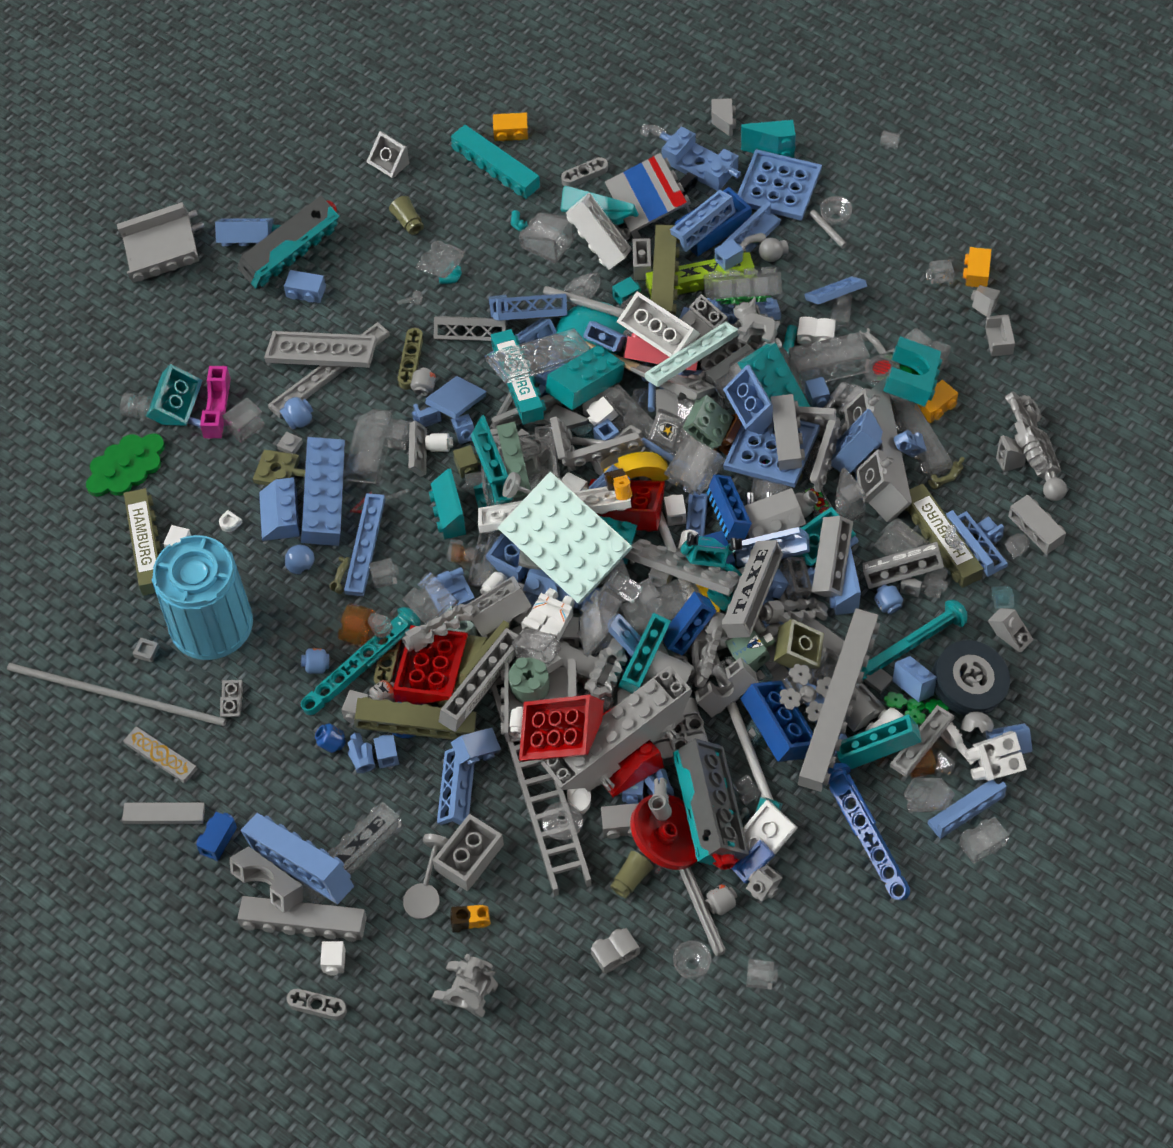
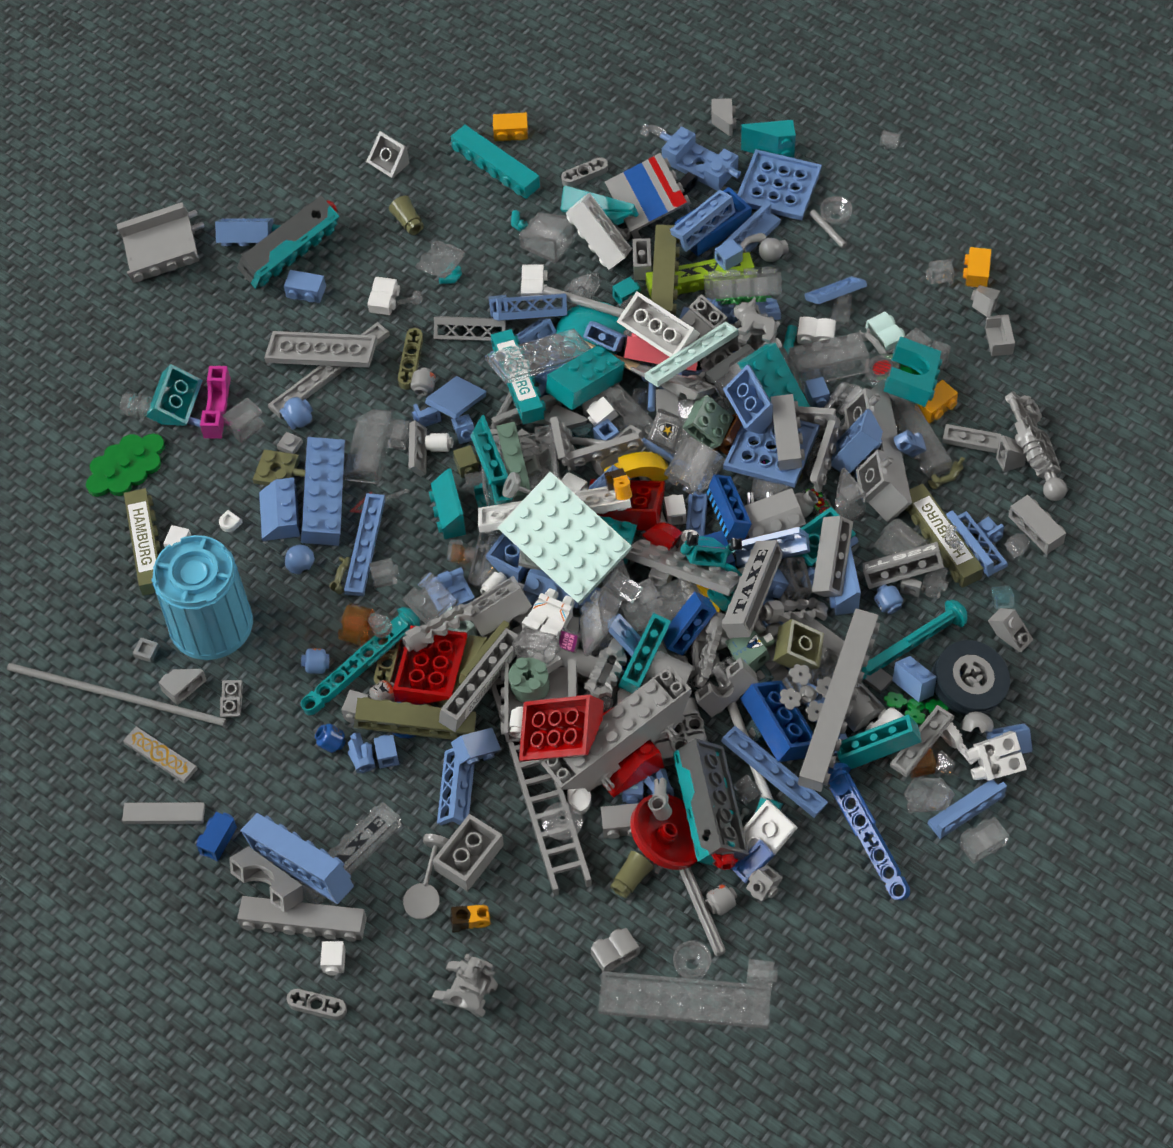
none -> light grey slope [159,669,207,705]
none -> white brick [368,277,400,315]
none -> white brick [521,265,548,301]
none -> tile [557,628,581,654]
none -> clear plate [598,971,771,1029]
none -> red brick [642,522,683,551]
none -> medium blue plate [721,726,828,818]
none -> light aqua brick [866,312,905,351]
none -> light grey plate [942,424,1001,453]

